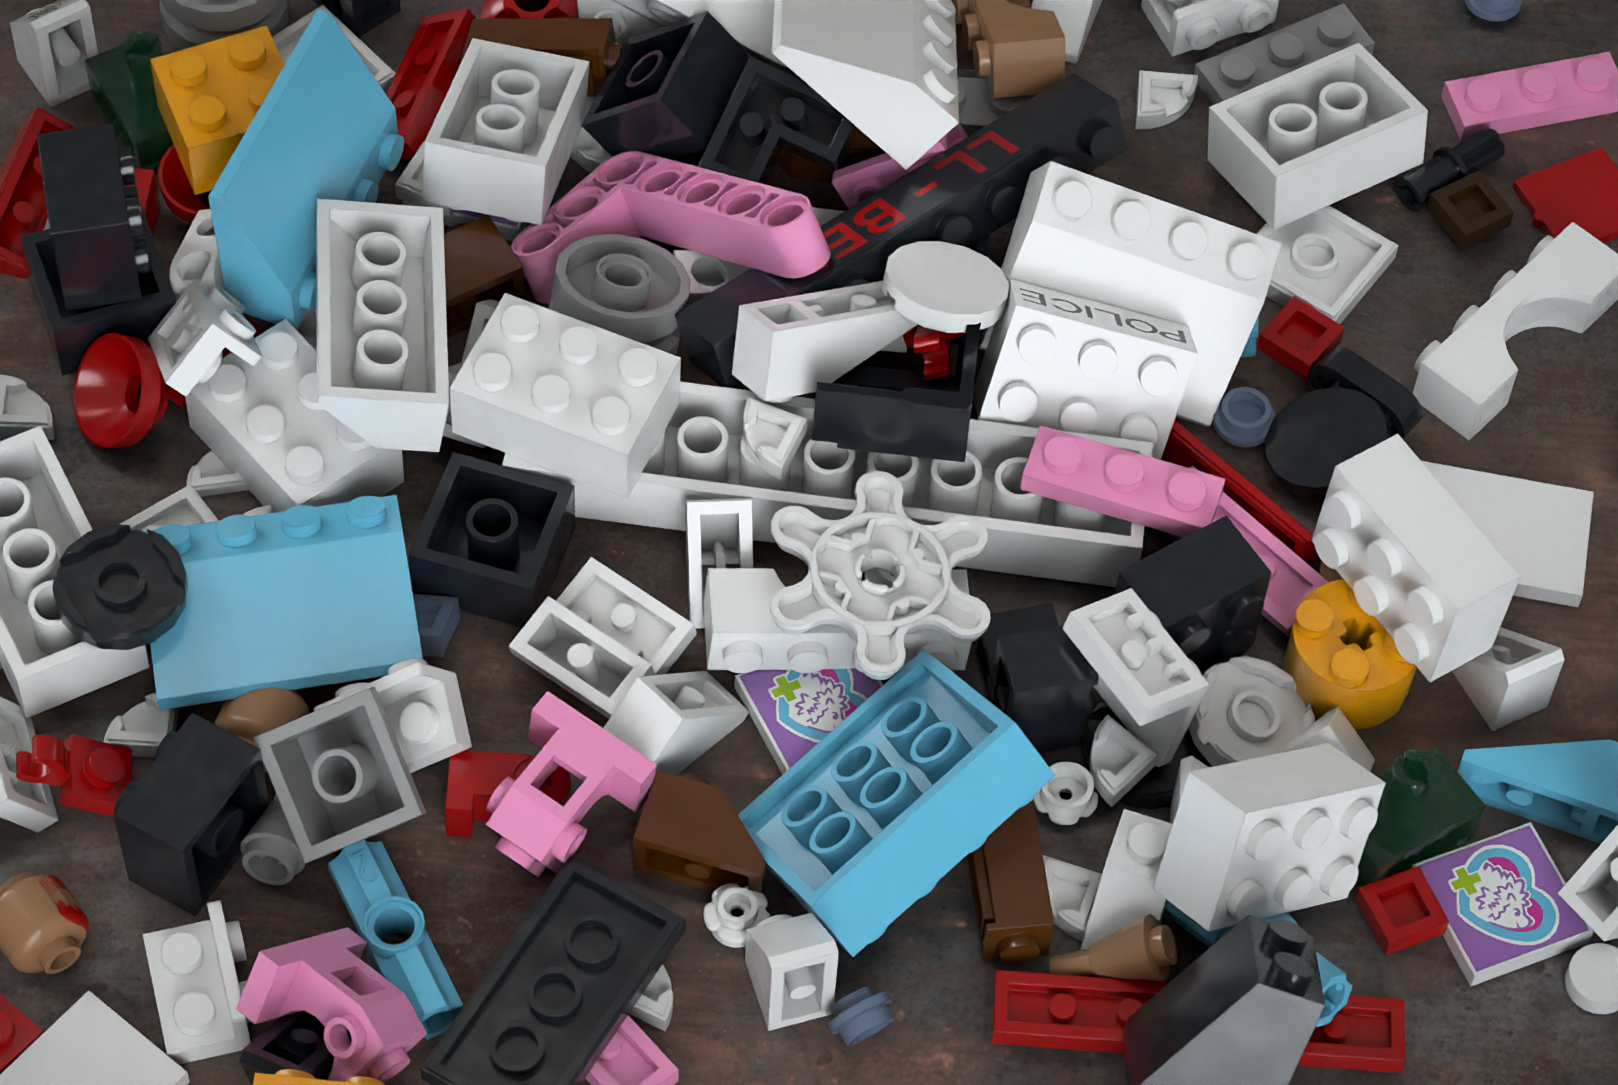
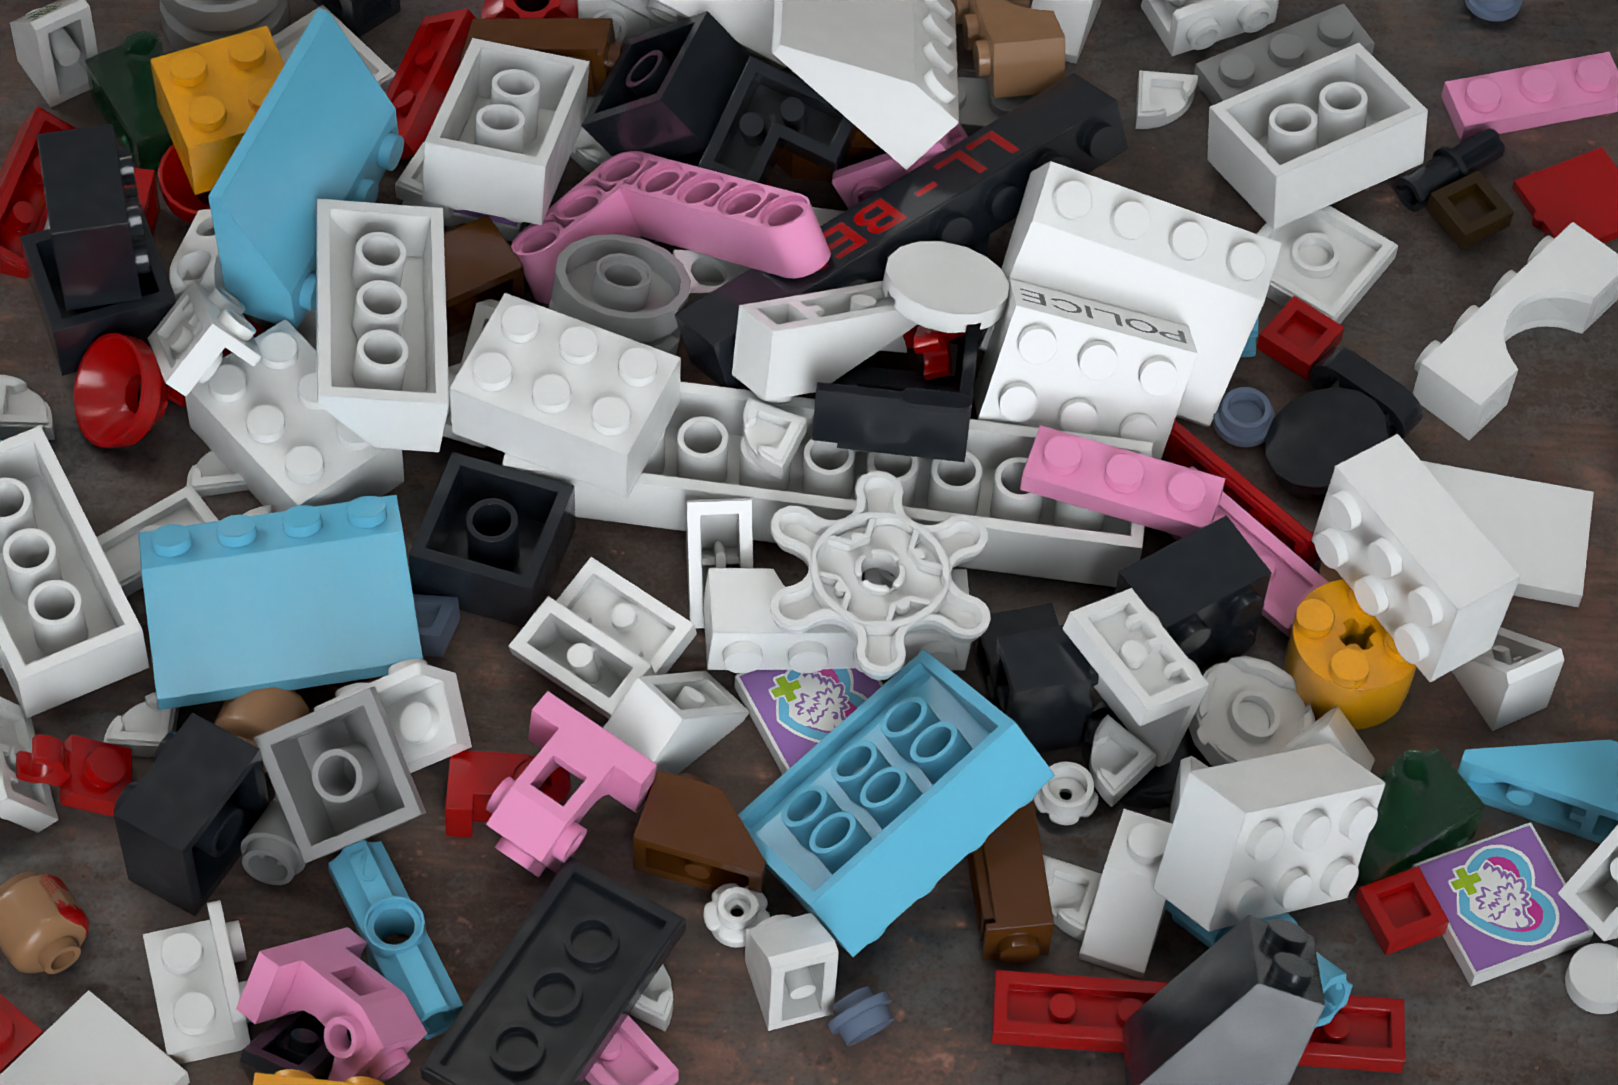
black tile [52,524,188,650] -> none
medium nougat cone [1049,914,1177,981] -> none

